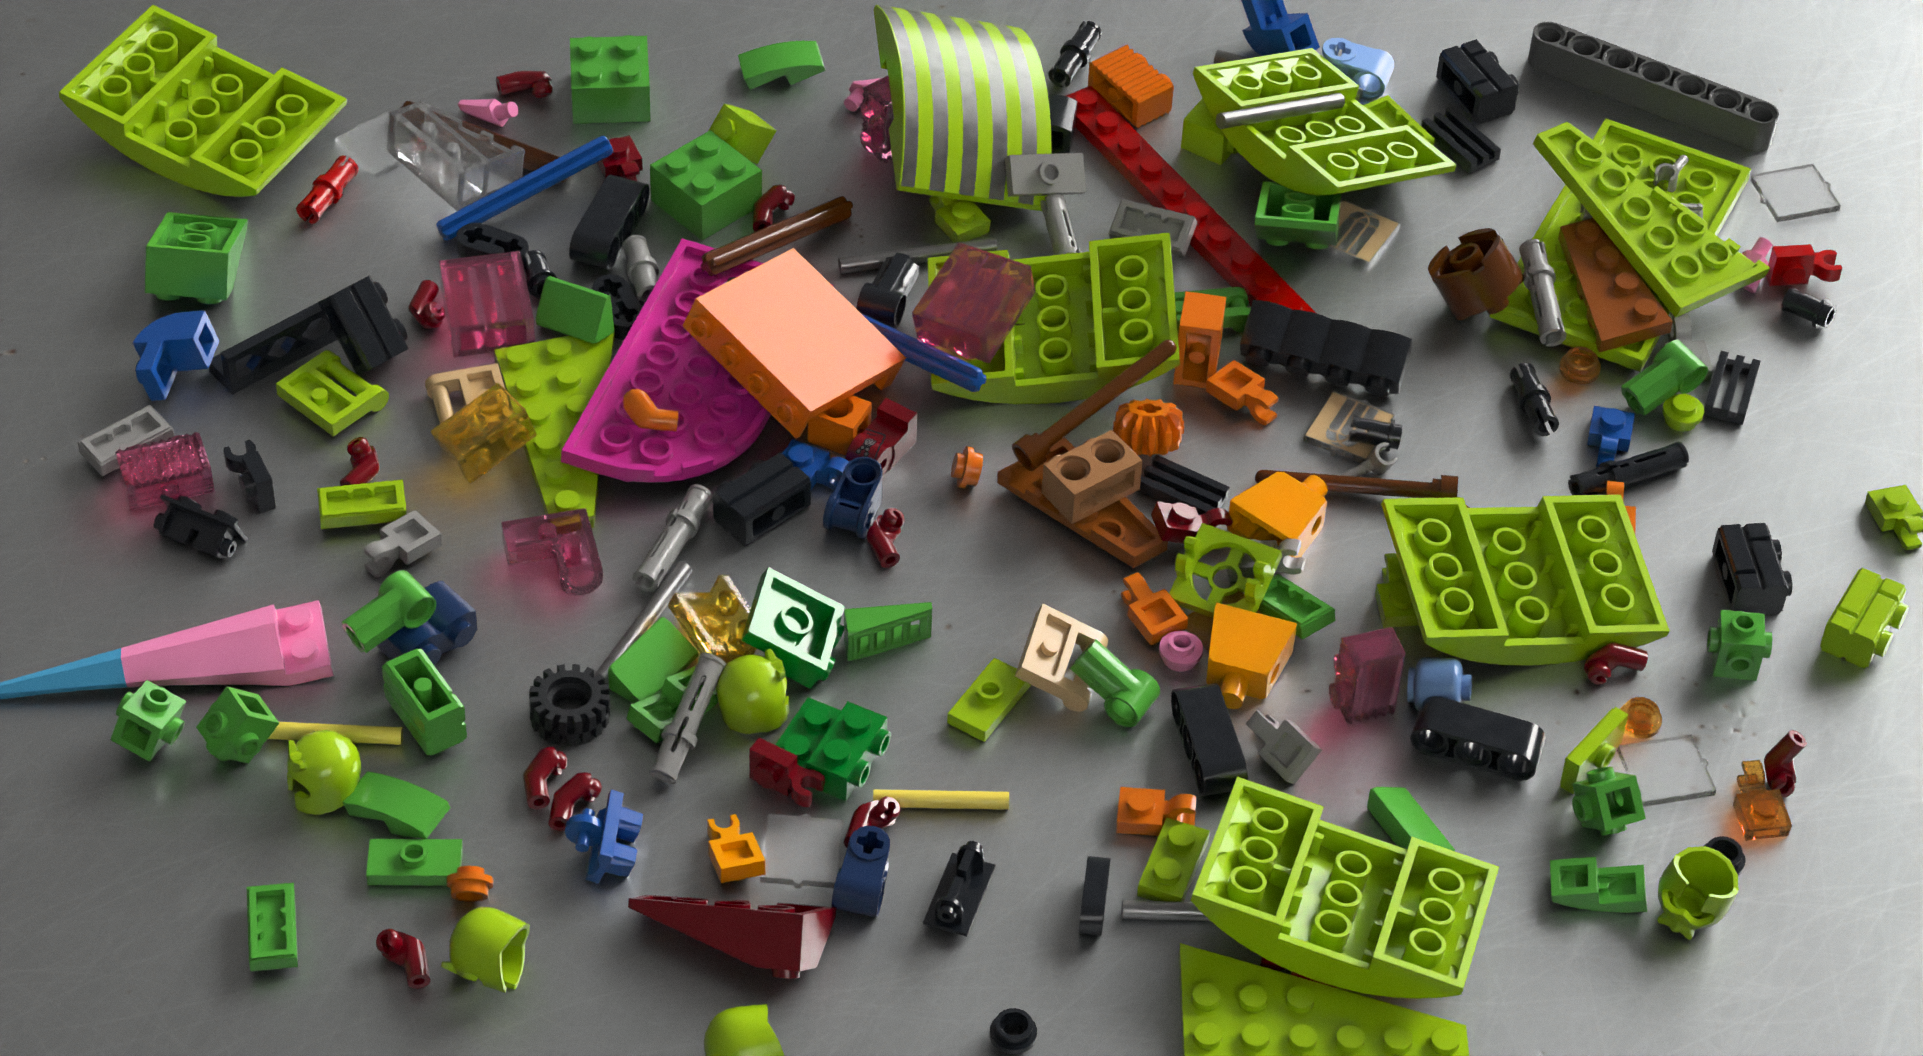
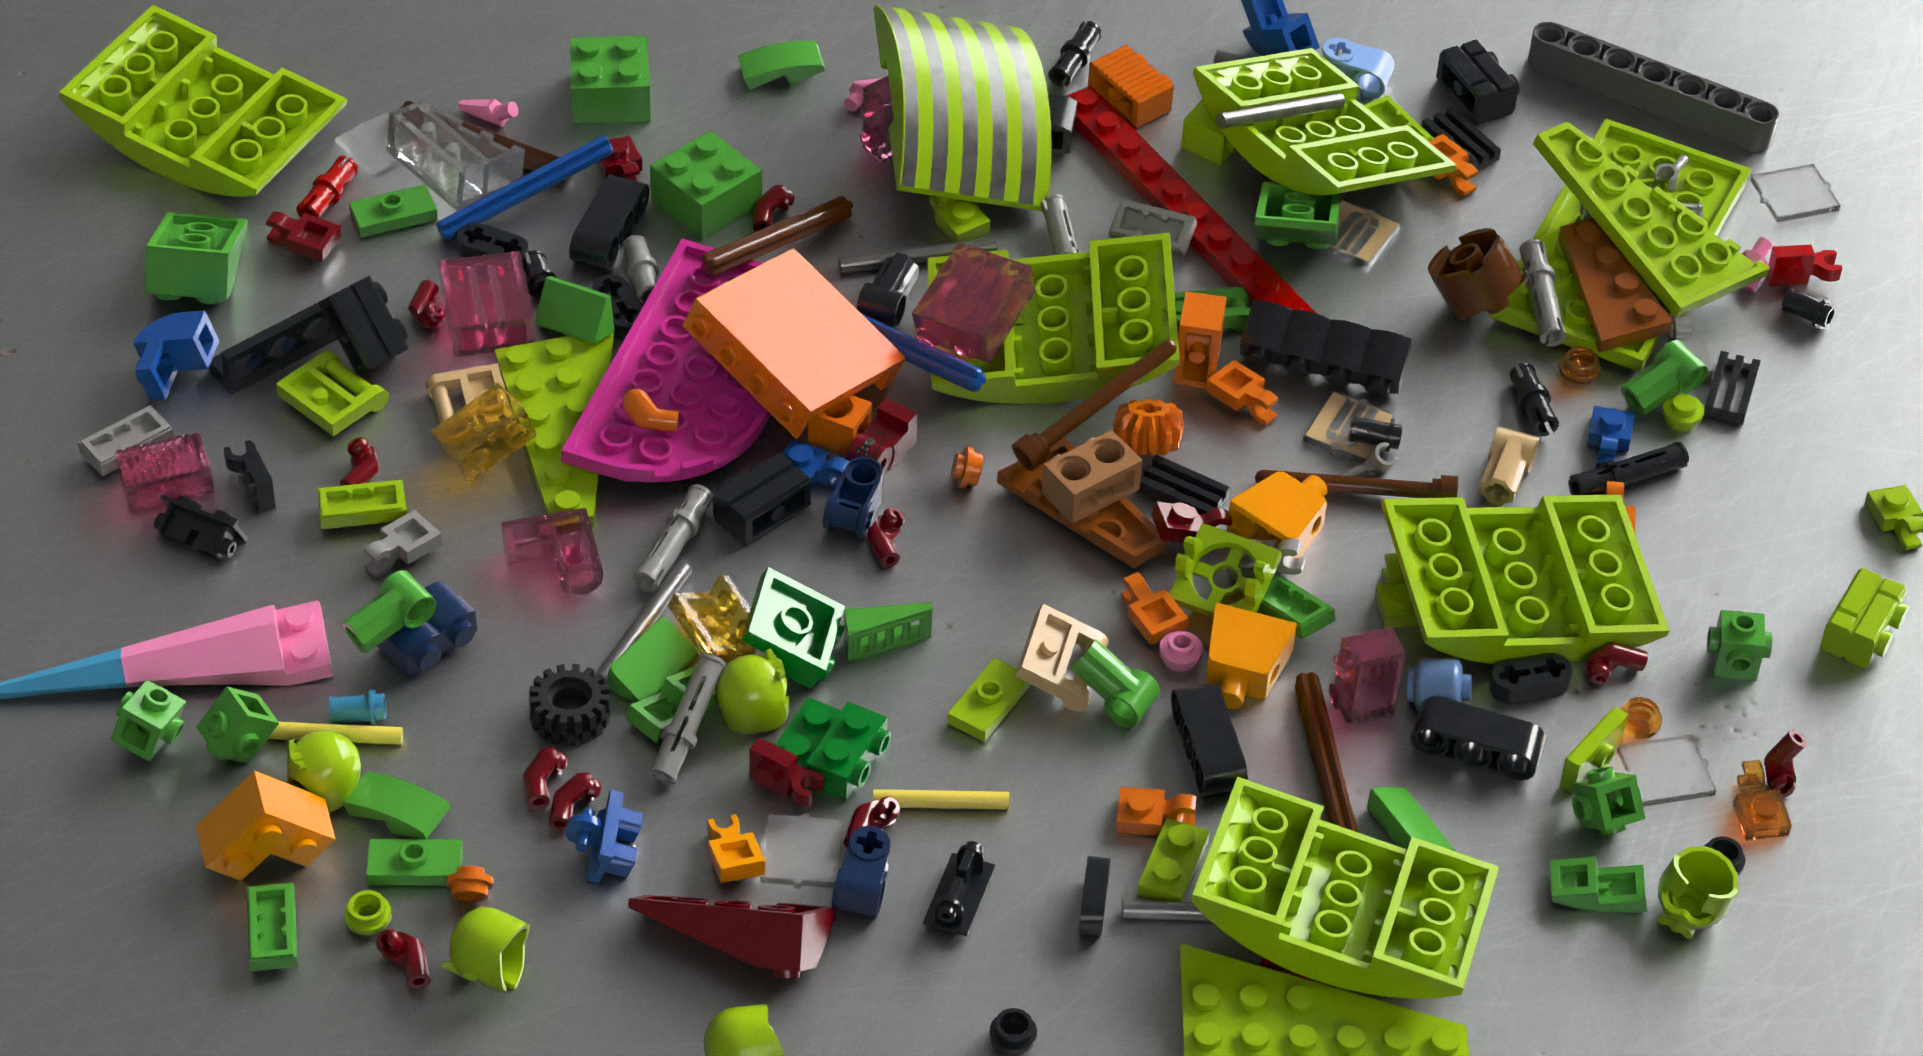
bright green brick [382,648,467,756] -> none
dark red arm [496,71,553,98] -> none
lime brick [708,104,777,164] -> none
light grey plate [1005,153,1087,197] -> none
light grey plate [1246,710,1322,784] -> none
black brick [1712,523,1793,615] -> none
none -> light orange brick [196,770,336,881]
none -> dark red plate [266,211,341,262]
none -> dark azure pin [328,690,387,725]
none -> lime plate [344,890,392,935]
none -> bright green plate [349,184,438,238]
none -> reddish brown axle [1294,672,1359,833]
none -> orange plate [1428,134,1478,196]
none -> tan piece [1479,426,1539,506]
none -> black beam [1489,653,1573,704]

